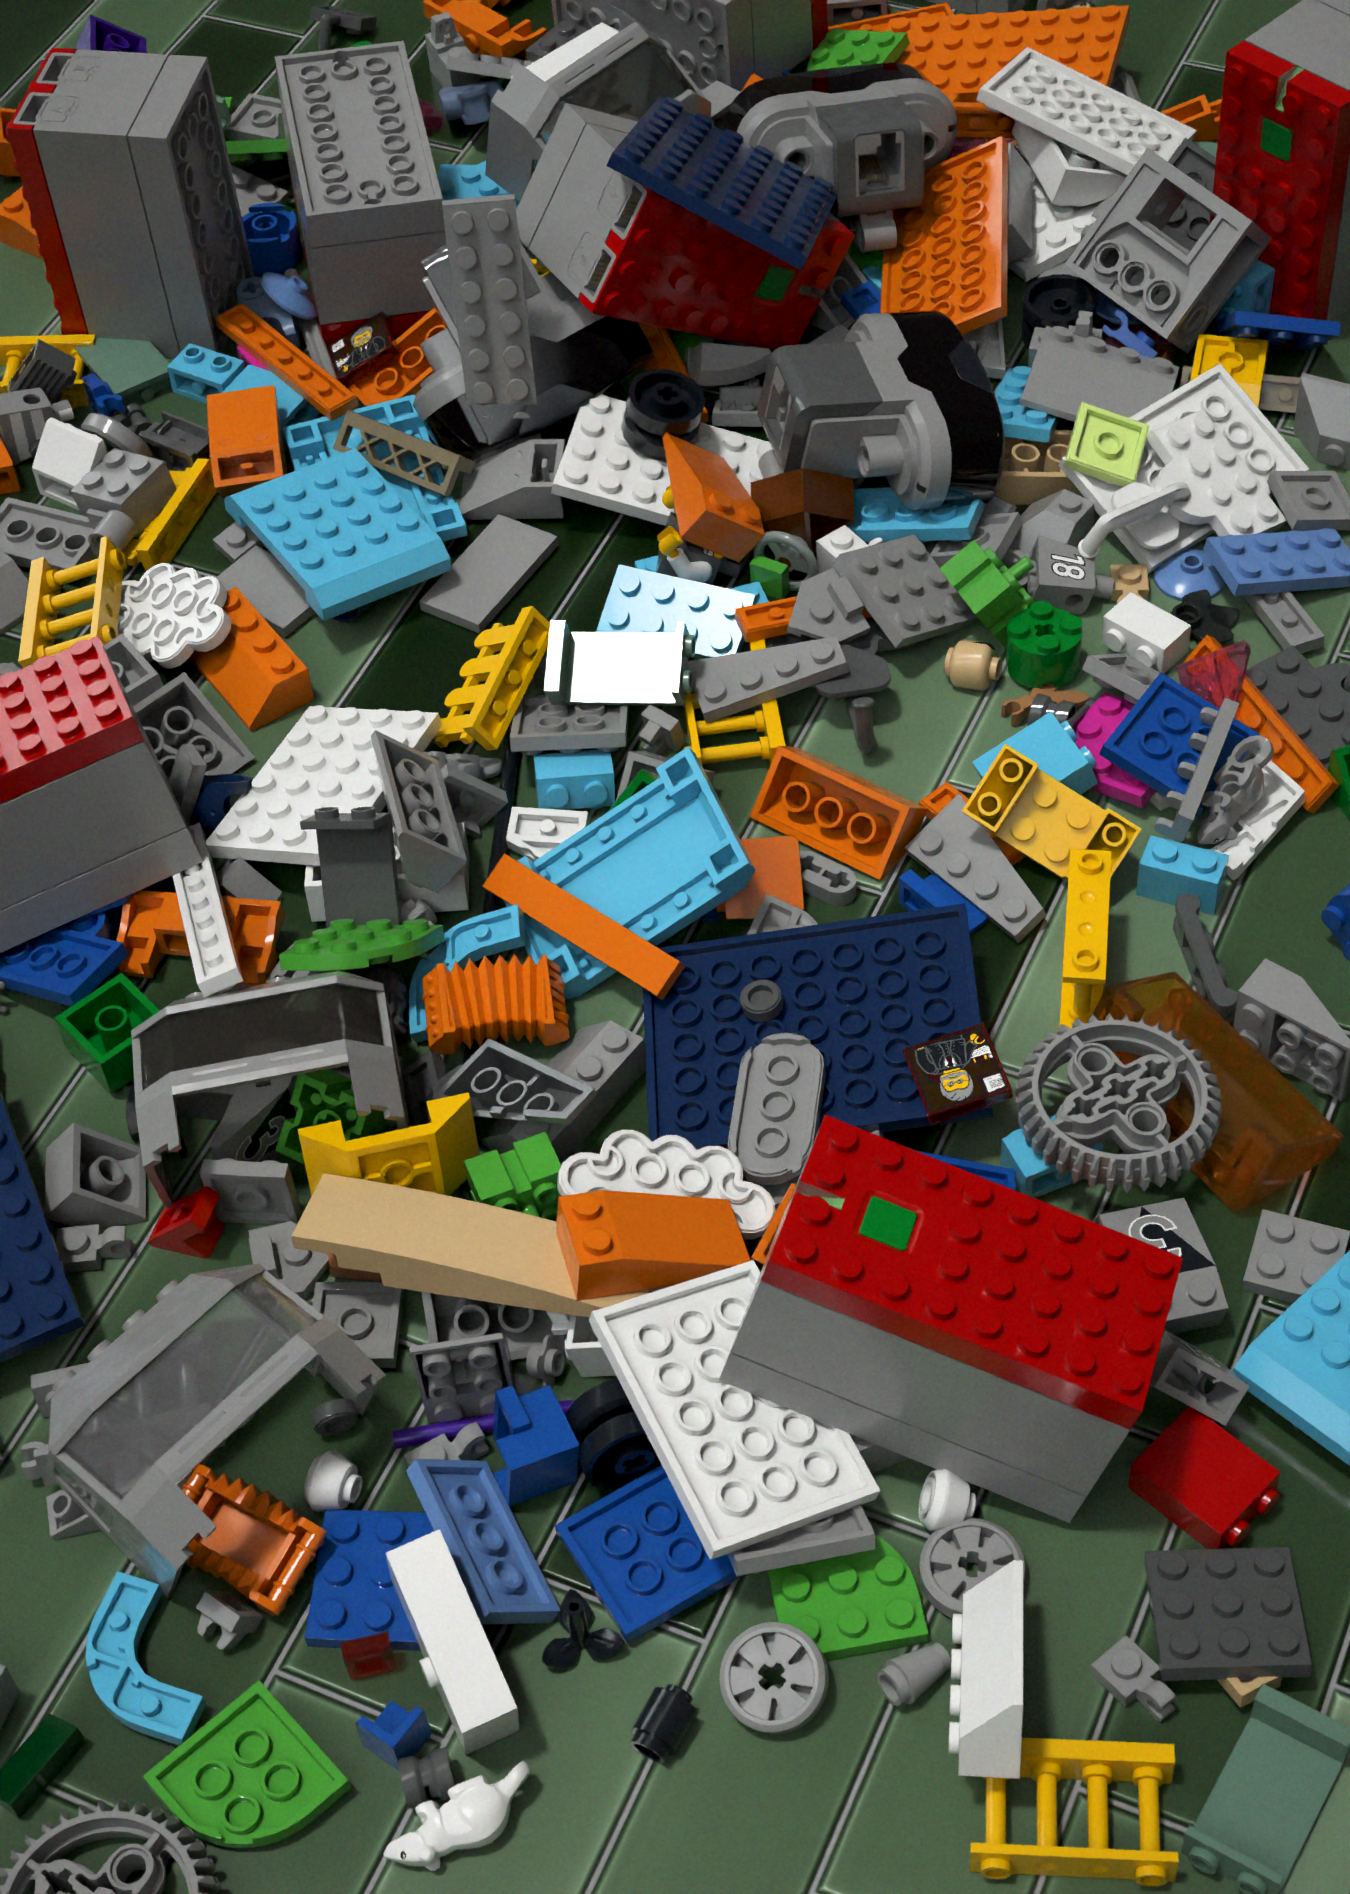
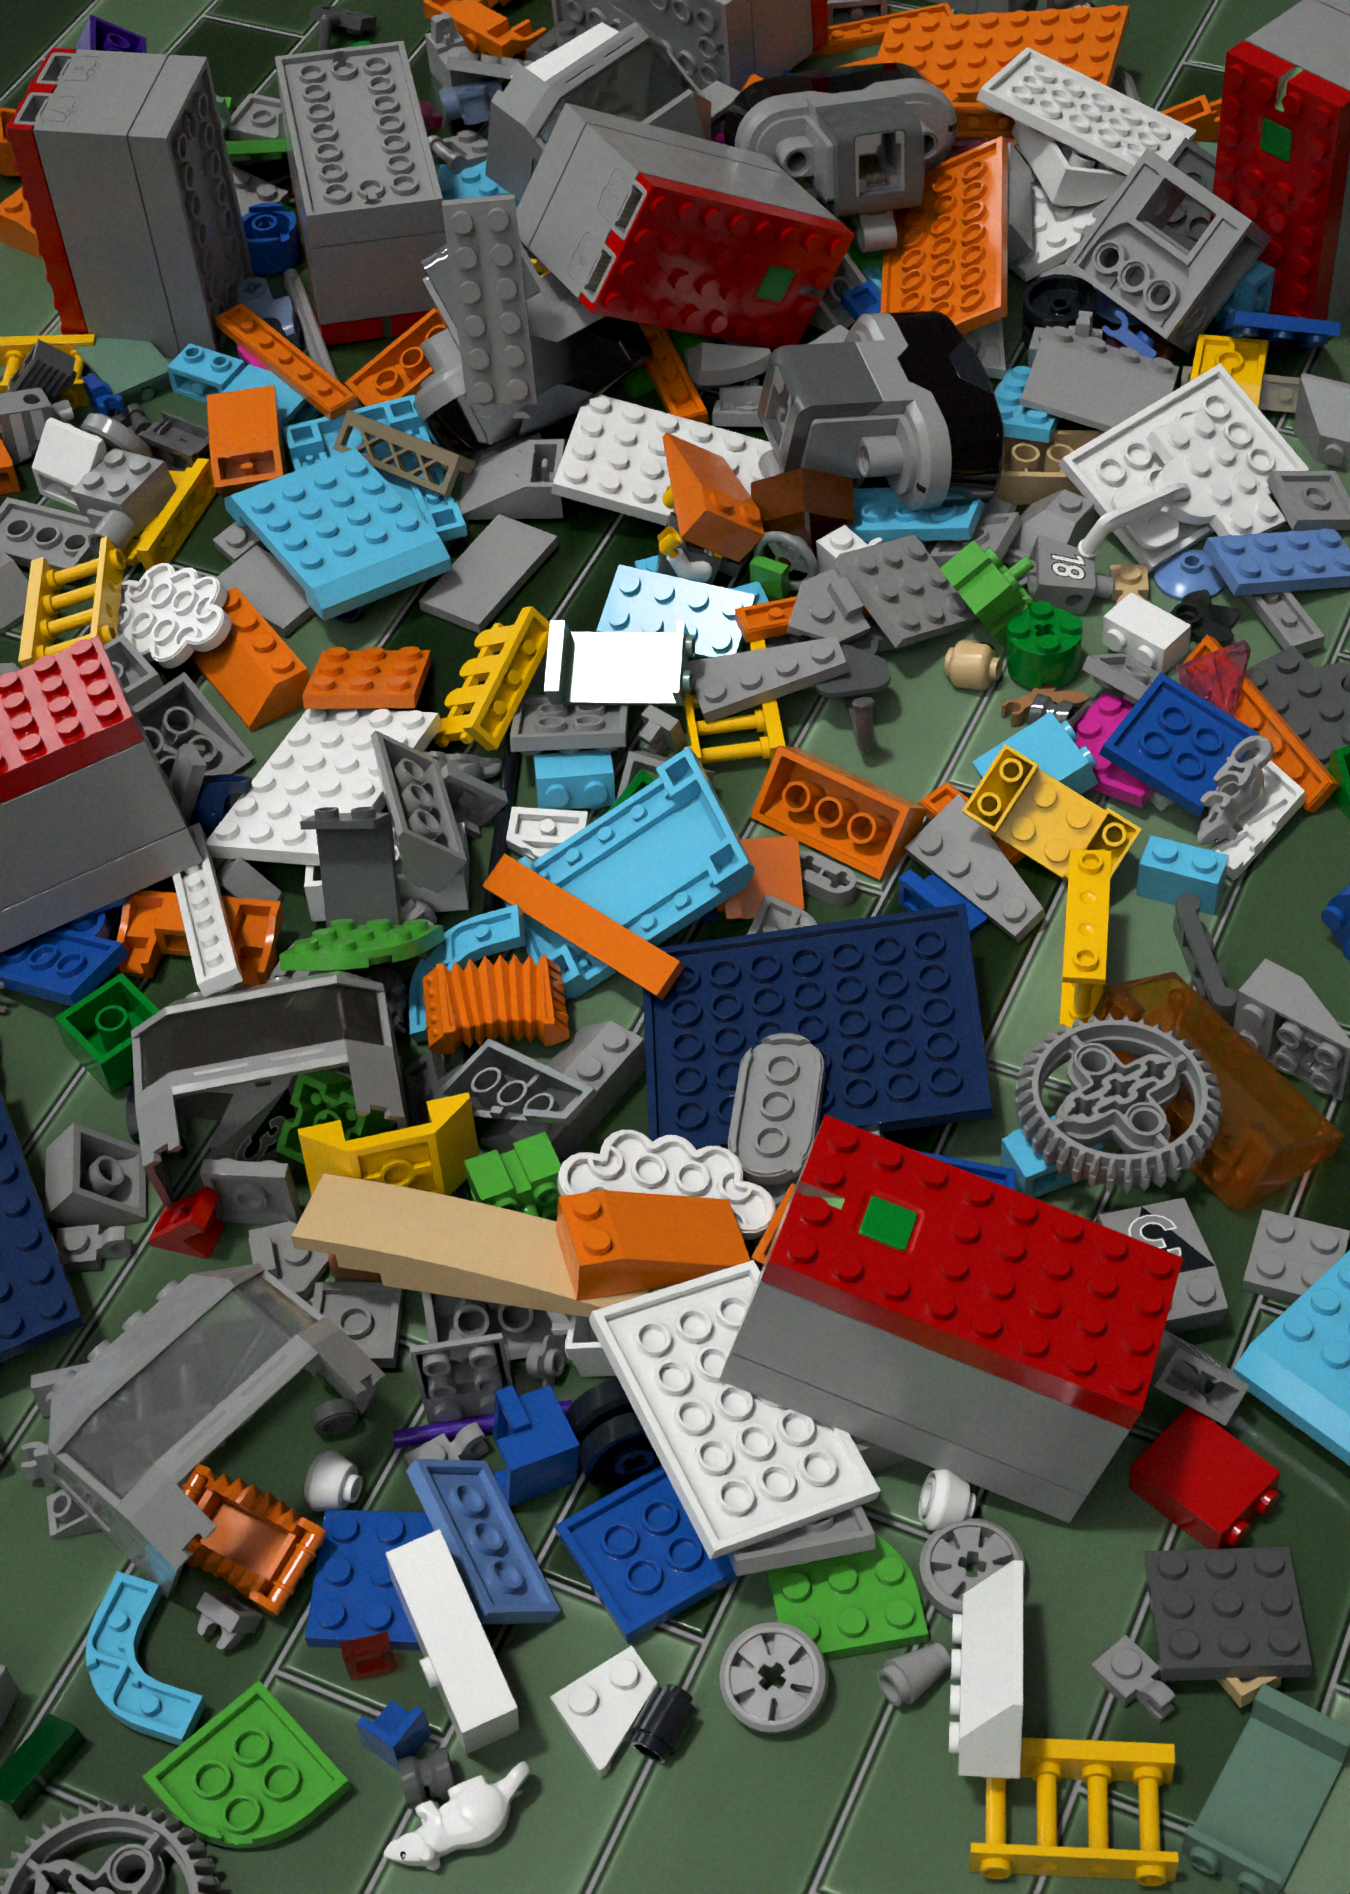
medium blue dish [261,272,318,320] -> none
tile [328,311,400,387] -> none
black plant [542,1589,624,1669] -> none
dark blue plate [606,96,837,270] -> none
black wheel [621,369,706,459] -> none
dark grey tile [740,980,784,1022] -> none
bright green plate [807,28,910,83] -> none
tile [903,1023,1013,1125] -> none
yellowish green tile [1063,402,1150,487] -> none
light grey hinge [1154,698,1240,842] -> none
none -> orange plate [302,646,432,709]
none -> light grey plate [428,130,488,174]
none -> white wing [550,1645,658,1778]

